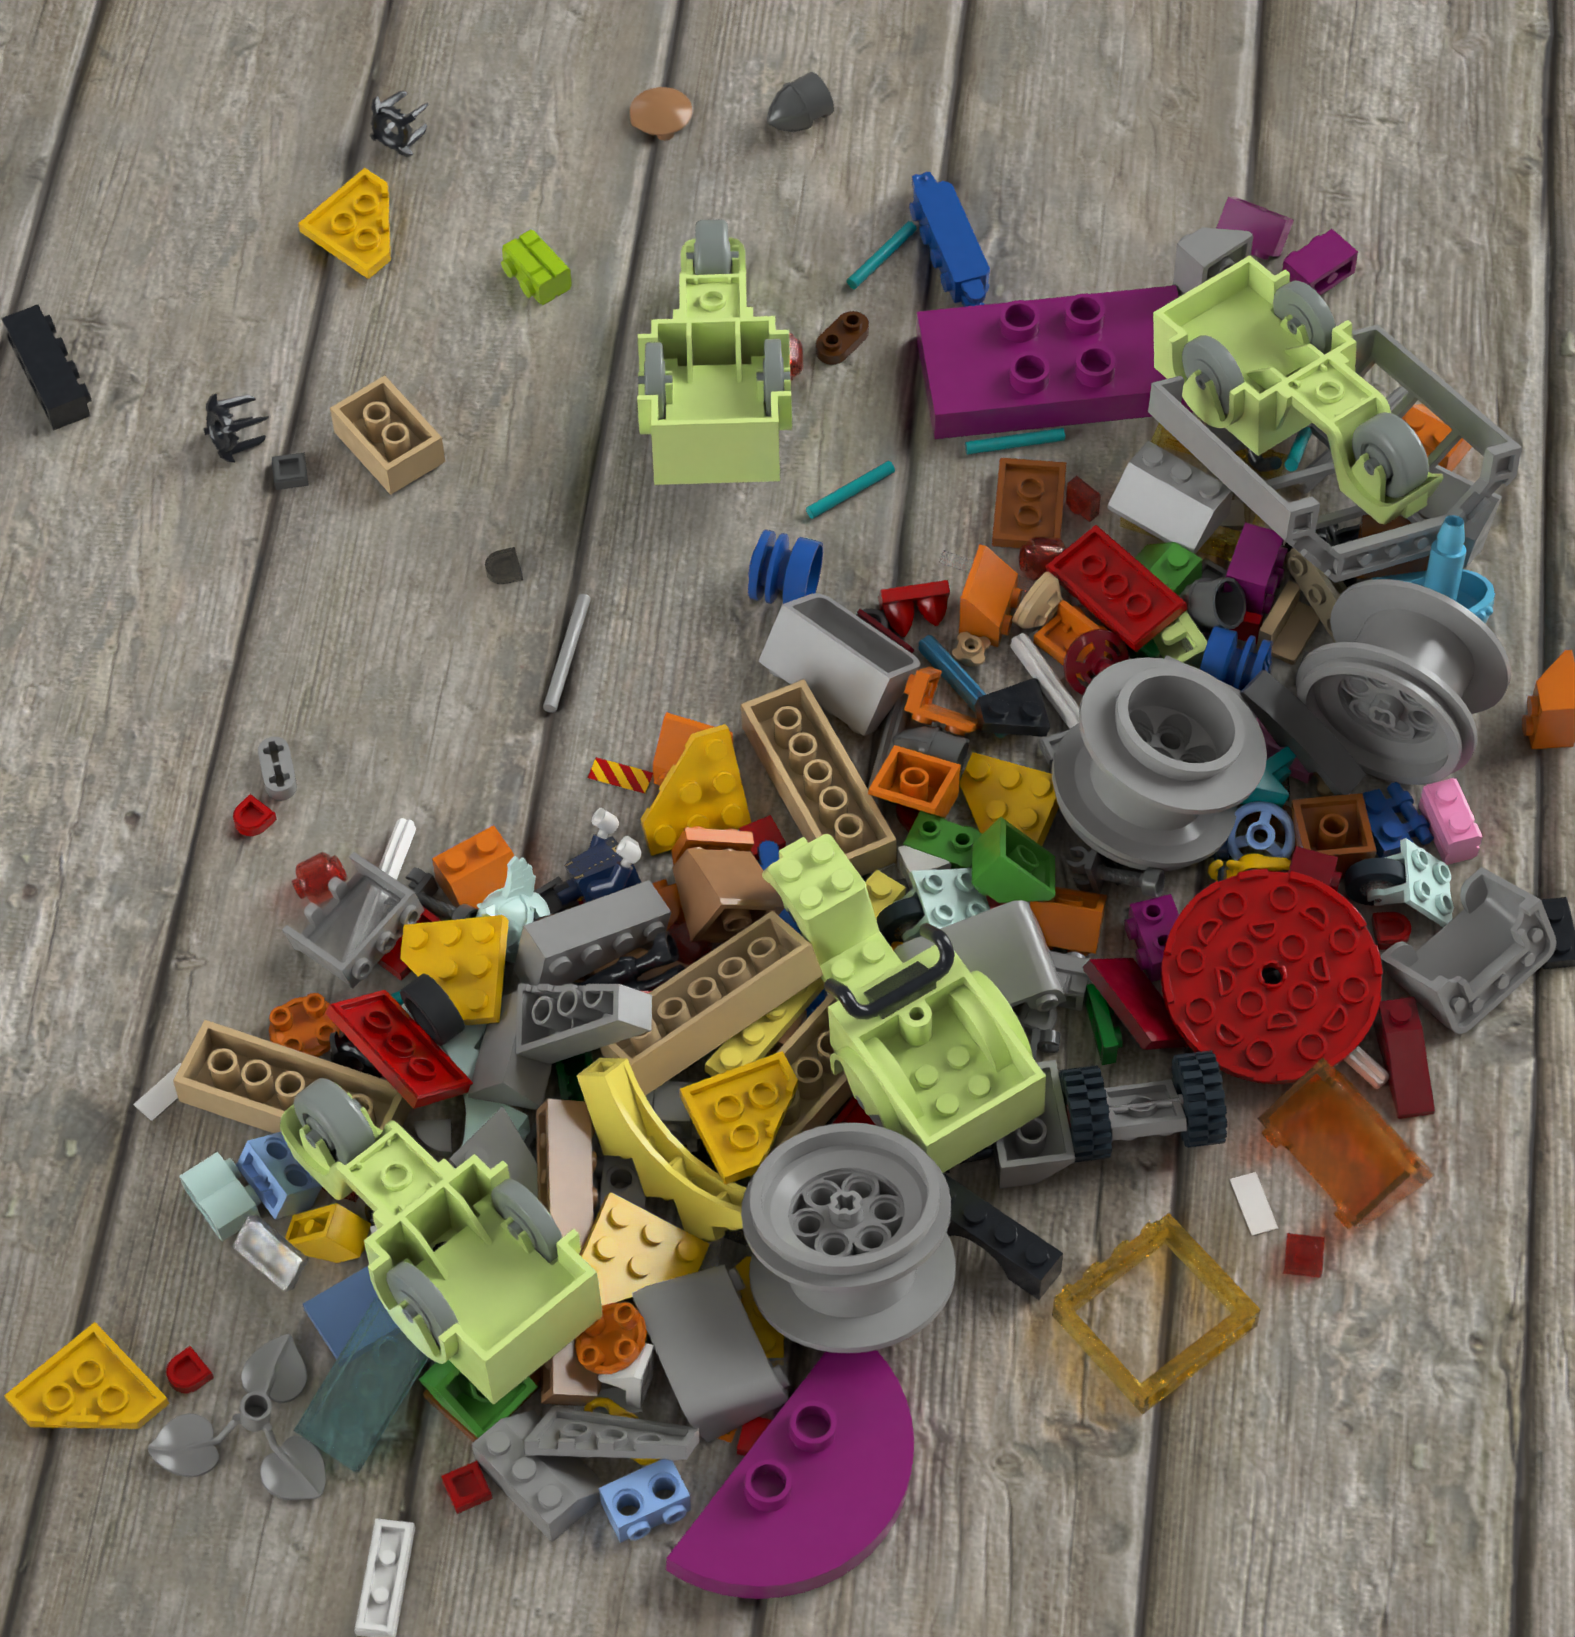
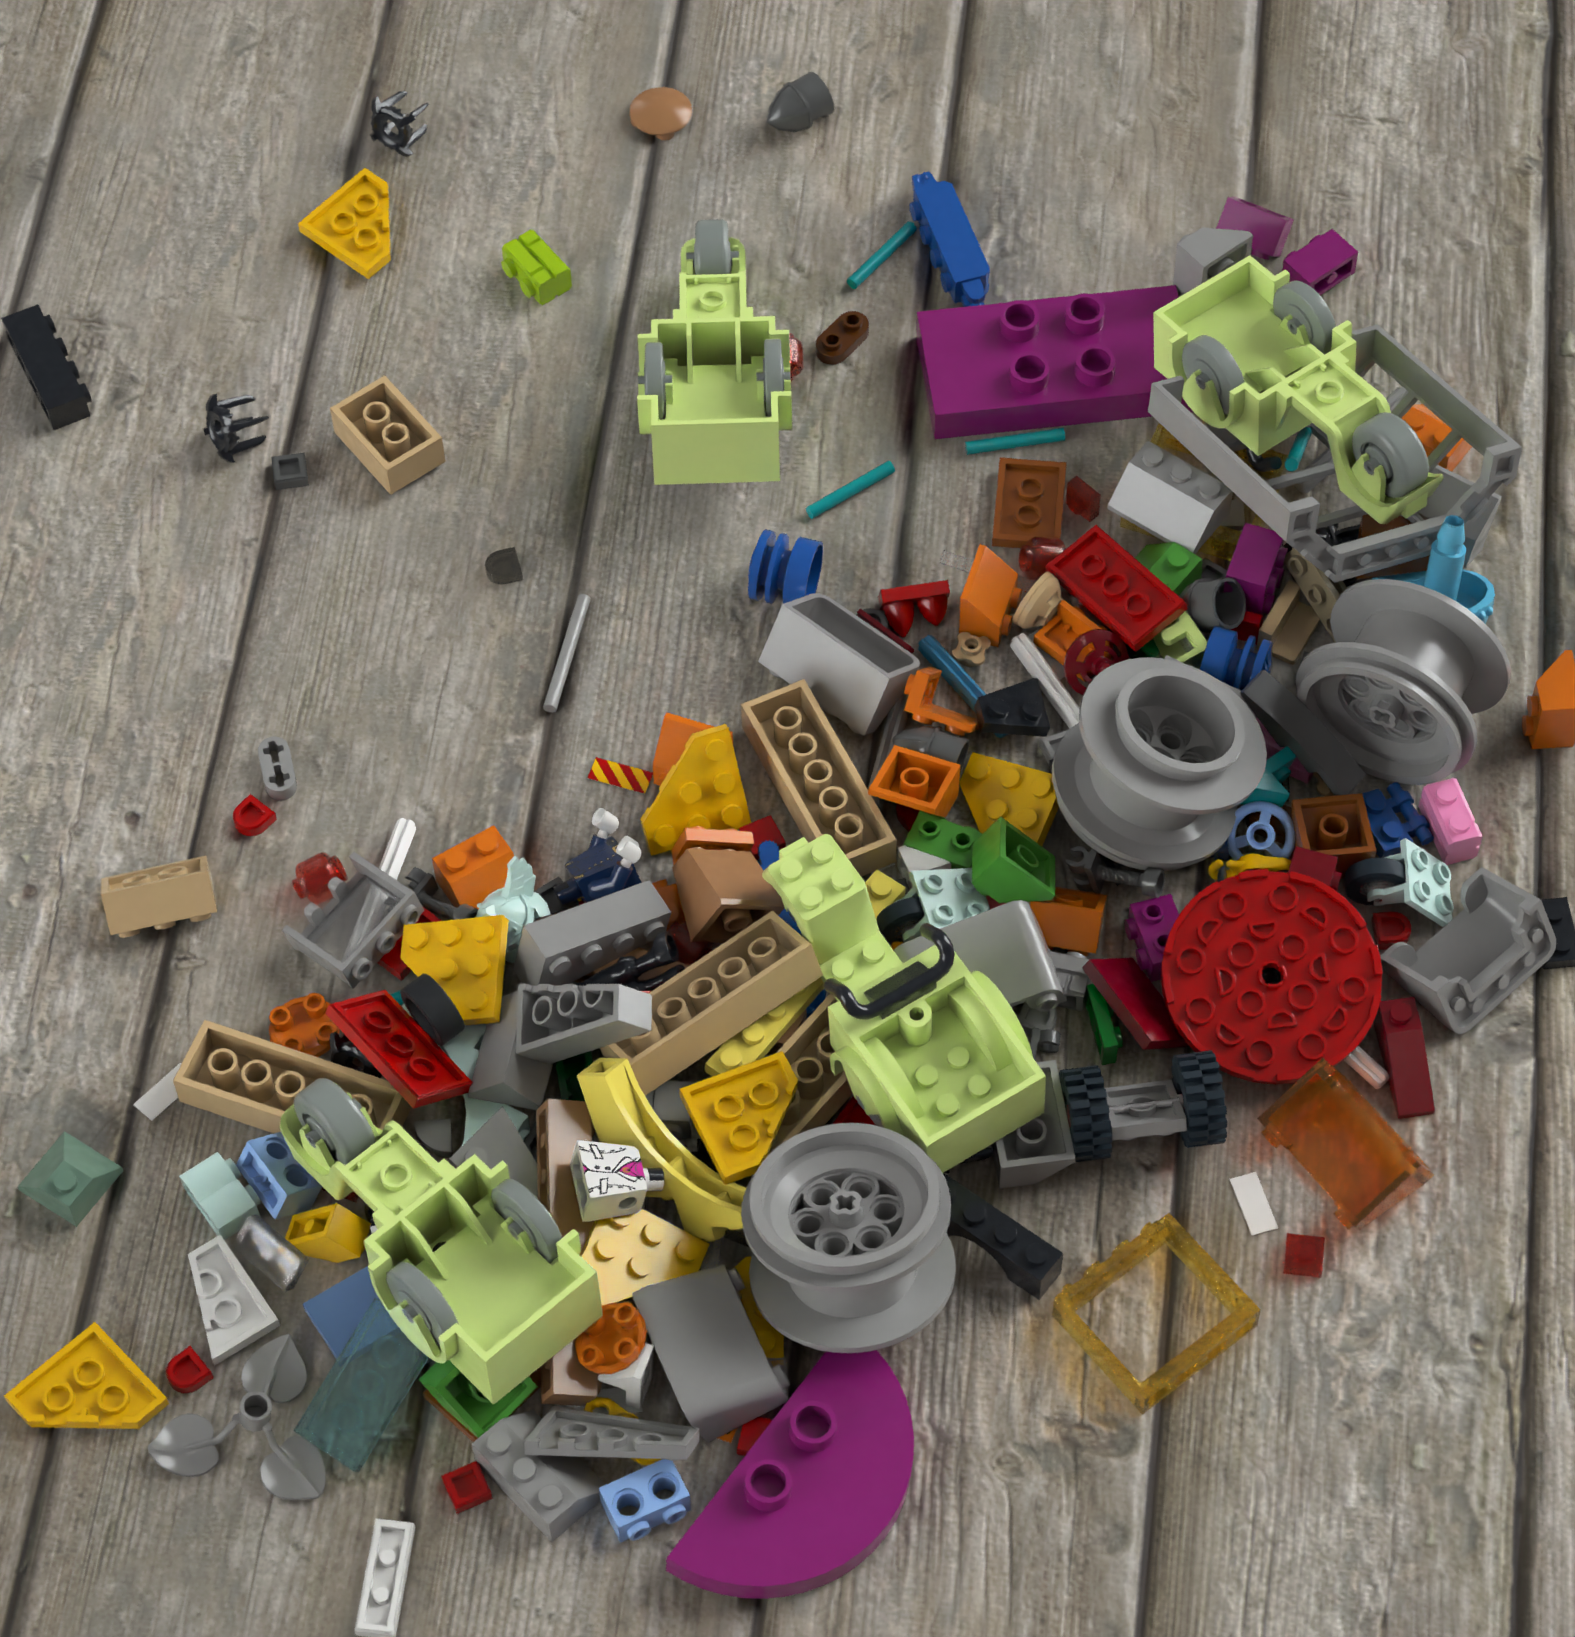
none -> sand green slope [17,1131,123,1227]
none -> tan slope [101,856,217,938]
none -> white wing [188,1235,280,1366]
none -> white torso [570,1140,664,1222]

